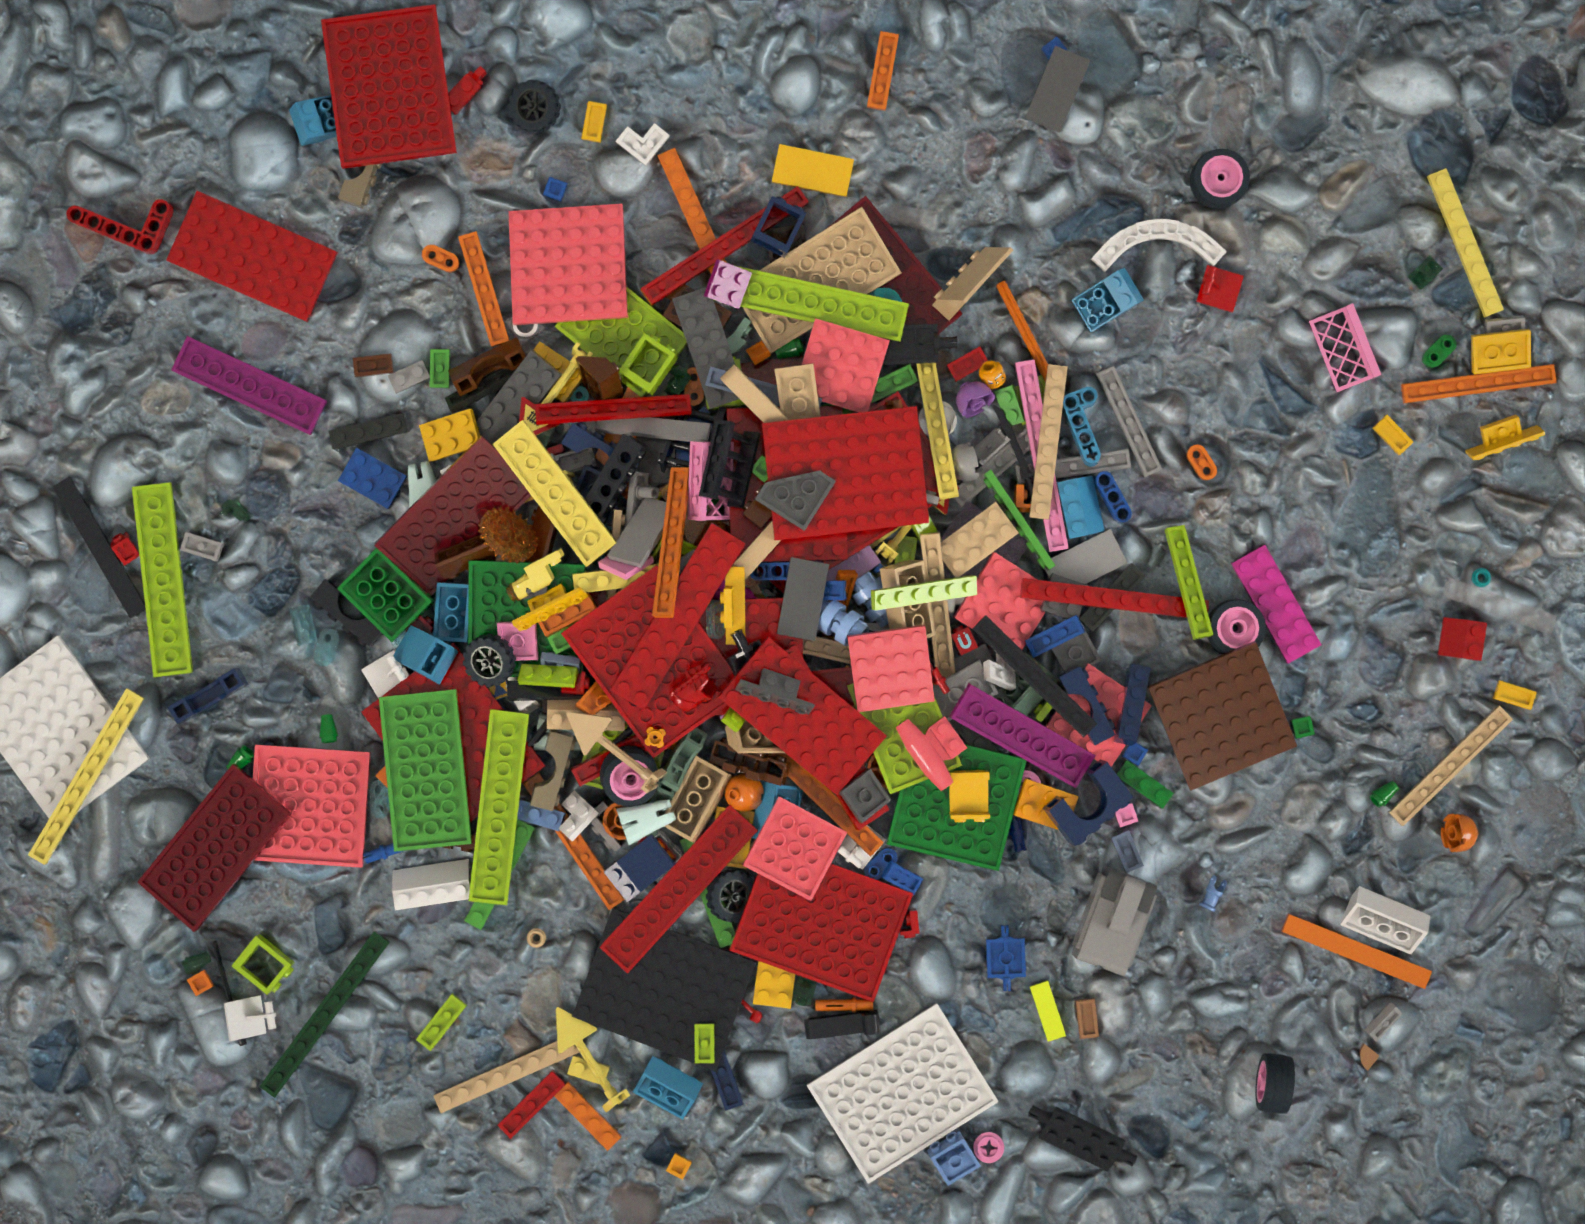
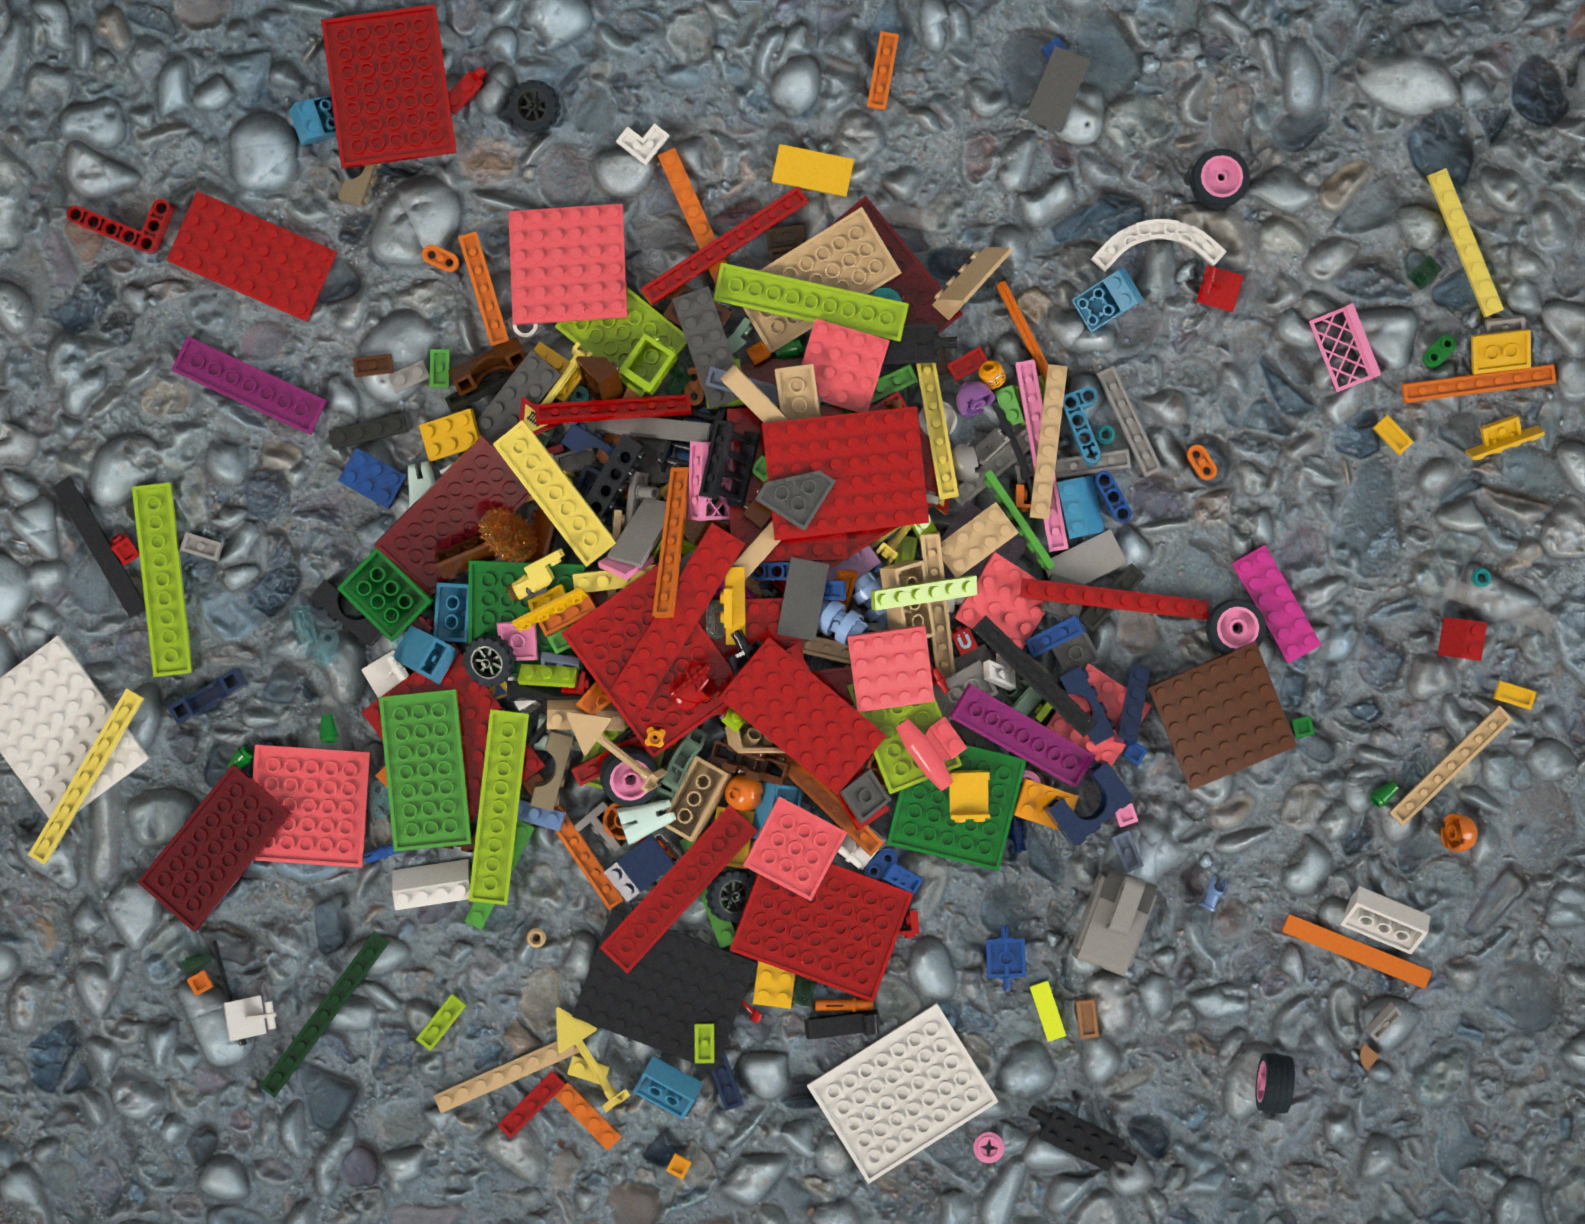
clear green bracket [220,499,253,521] -> none
lime window [232,934,295,995] -> none
blue tile [543,177,568,202] -> none
white plate [558,790,599,842] -> none
yellow tile [581,101,607,143] -> none
plate [704,259,752,309] -> none
dark grey bracket [735,668,815,714] -> none
dark blue window [750,196,807,258] -> none
medium blue plate [927,1131,981,1186] -> none
green plate [1116,760,1174,809] -> none
lime plate [1164,525,1213,640] -> none
none -> teal plate [1096,425,1115,444]

